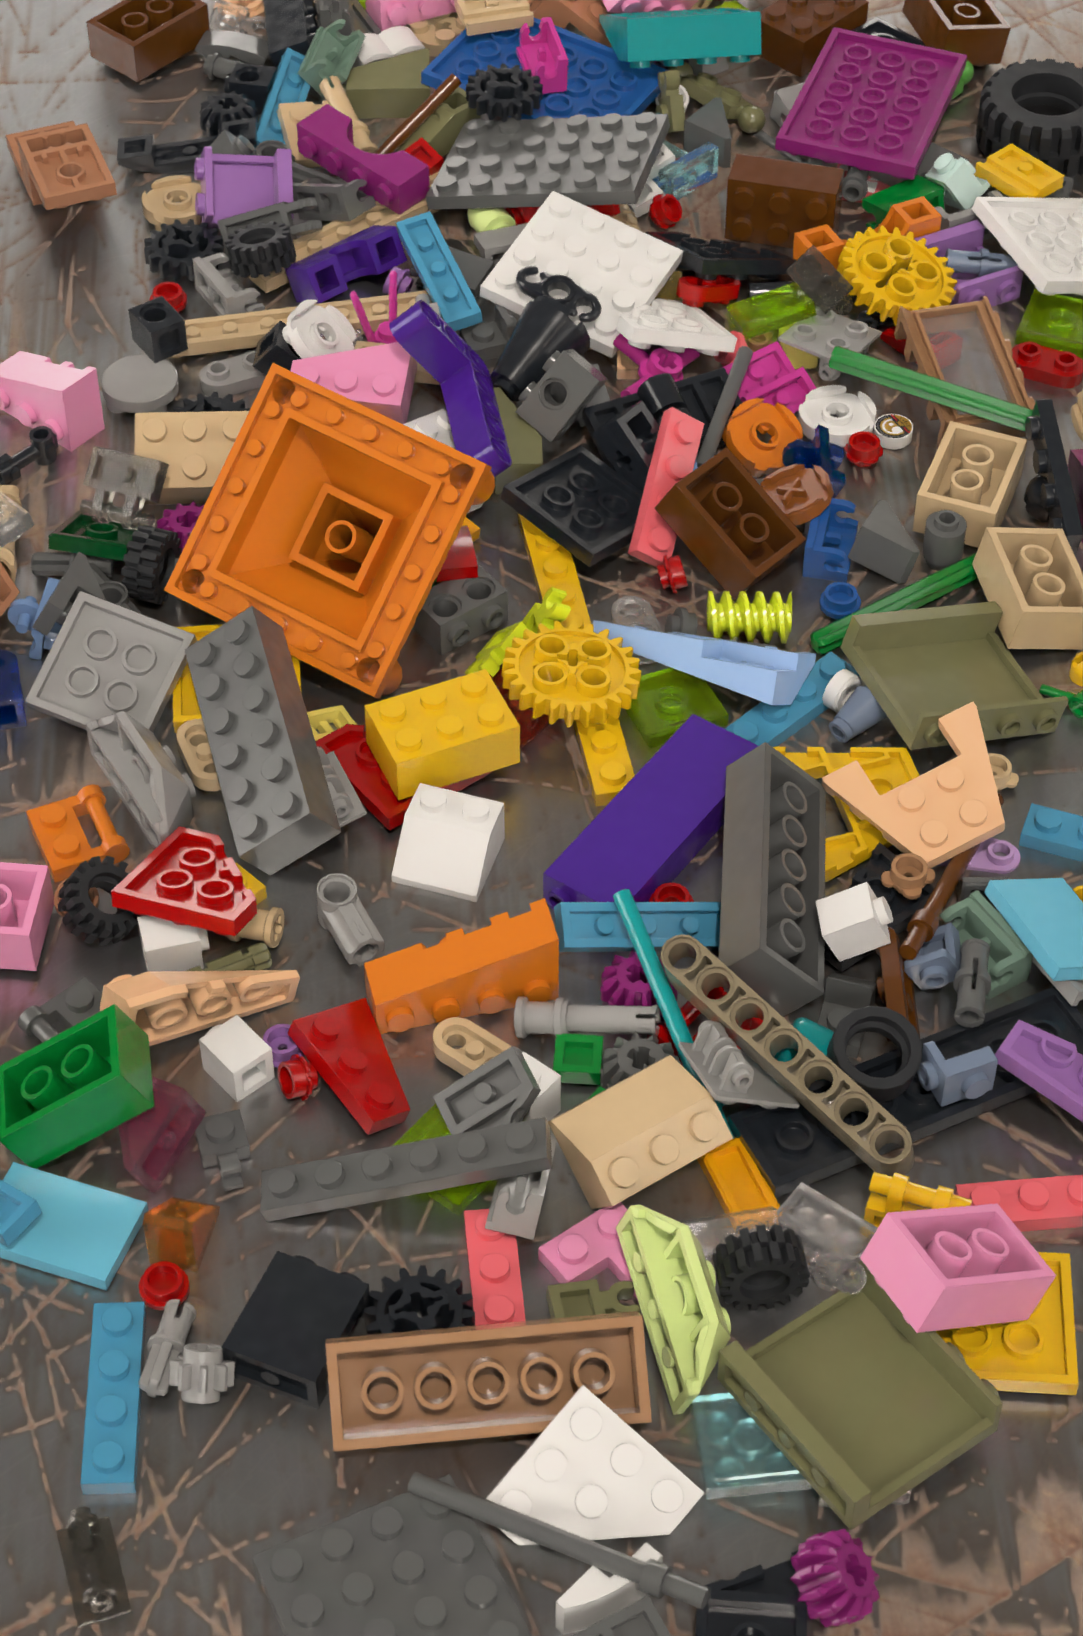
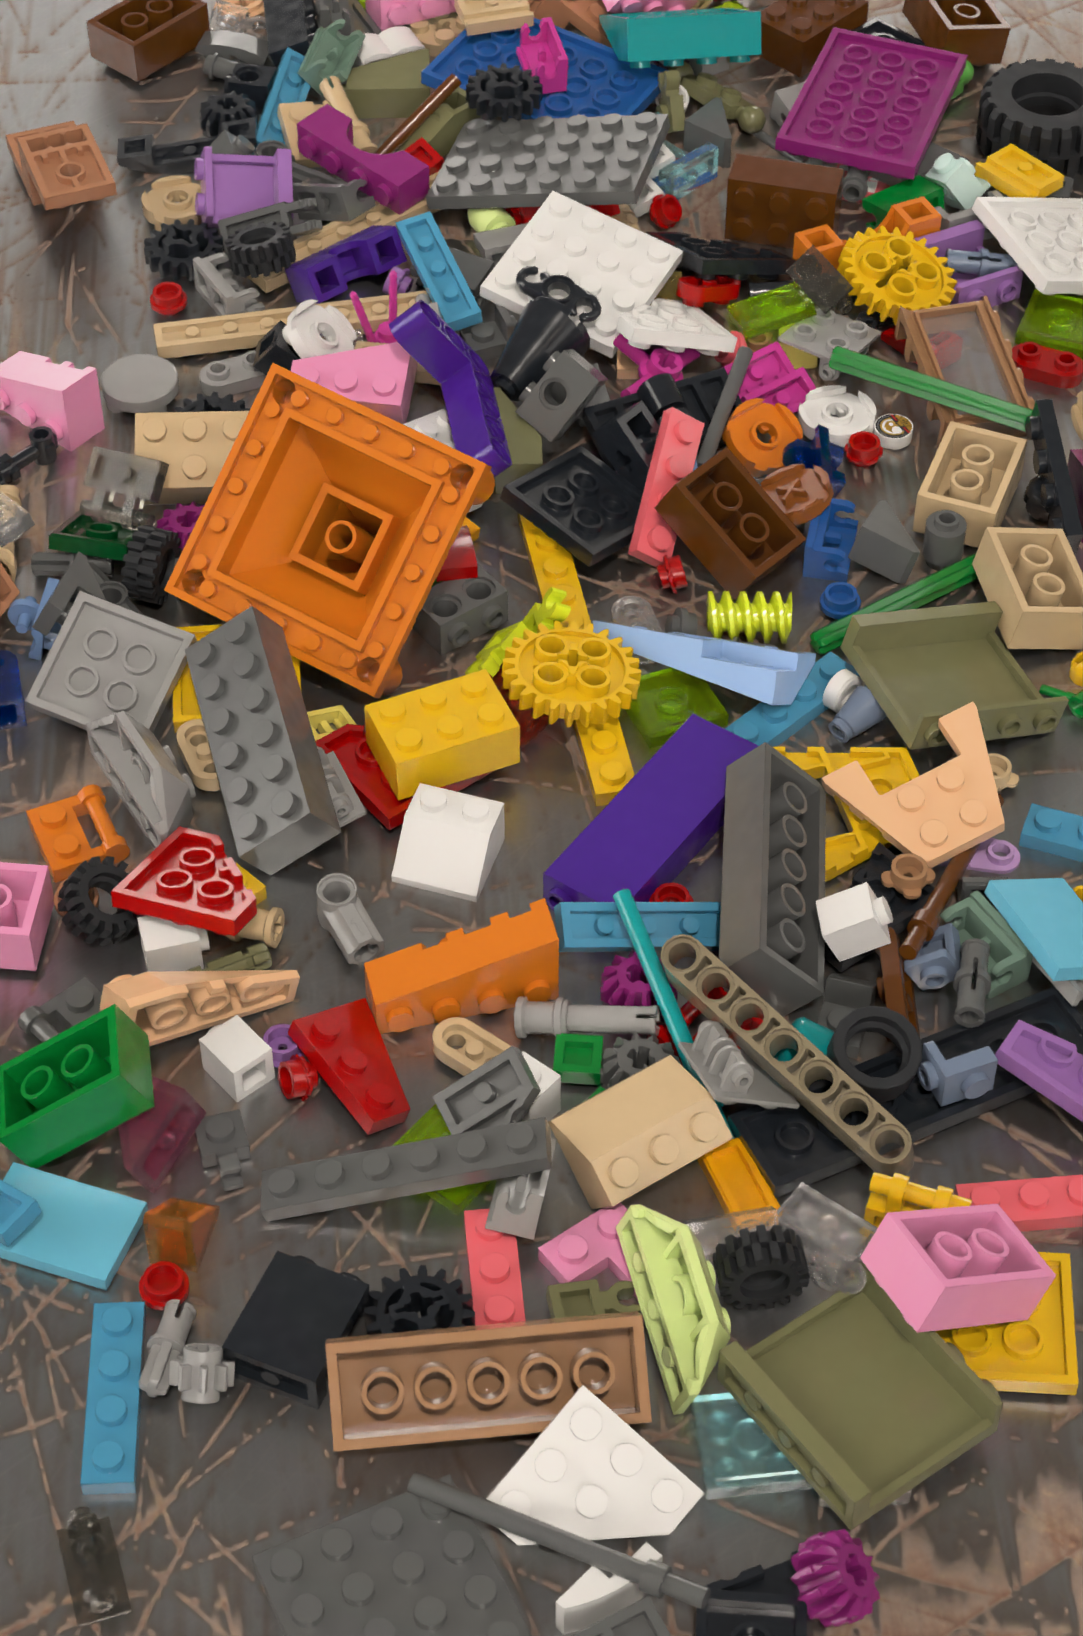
black brick [128,296,188,363] -> none

